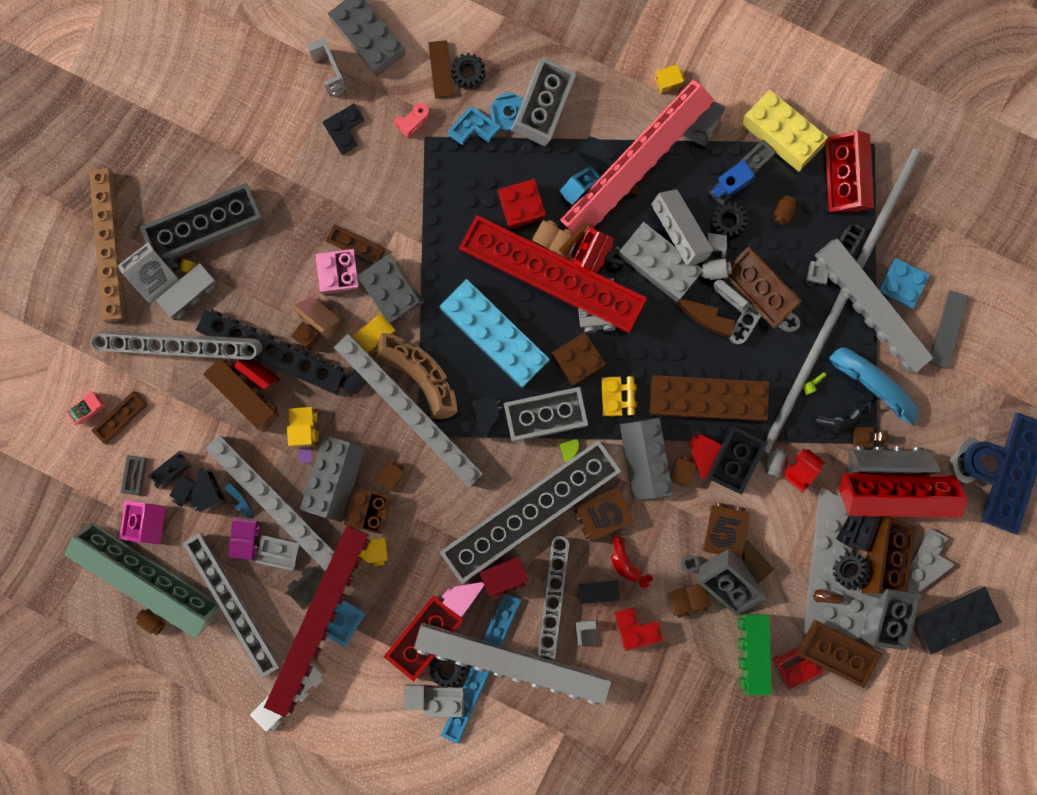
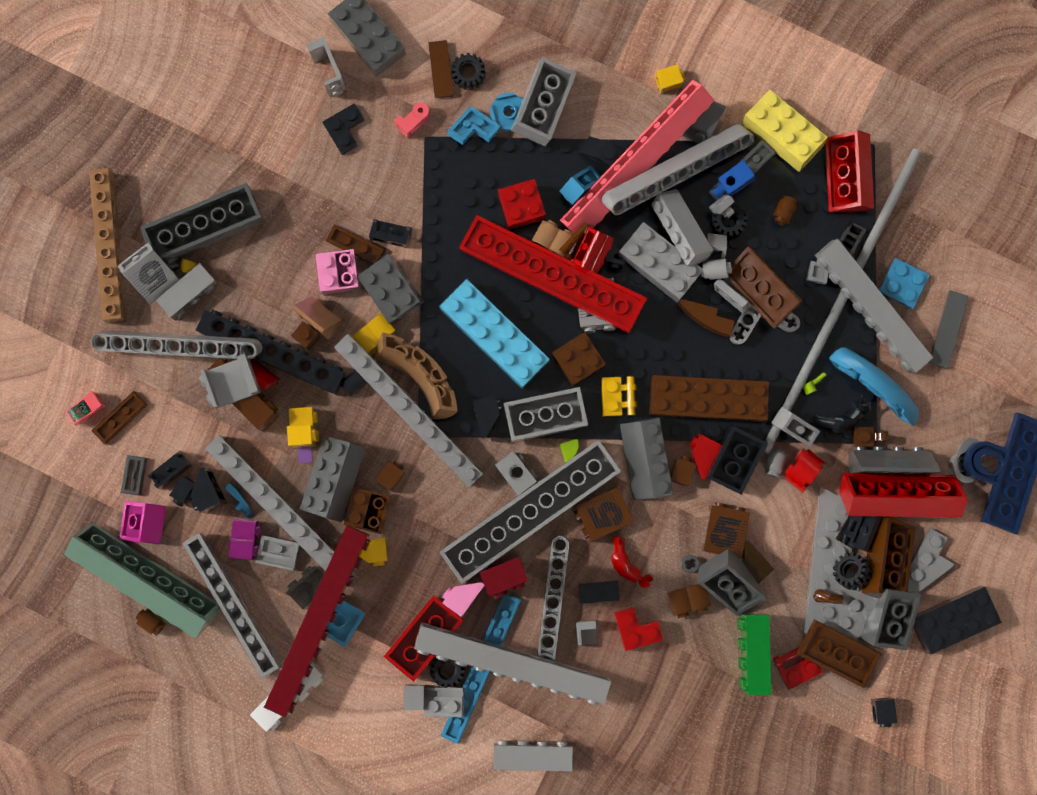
none -> light grey panel [199,354,261,409]
none -> black hinge [369,219,412,248]
none -> light grey brick [493,740,573,771]
none -> light grey brick [495,451,537,496]
none -> light grey beam [602,124,754,215]
none -> light grey tile [709,195,735,218]
none -> light grey brick [771,407,820,447]
none -> black brick [871,697,897,727]

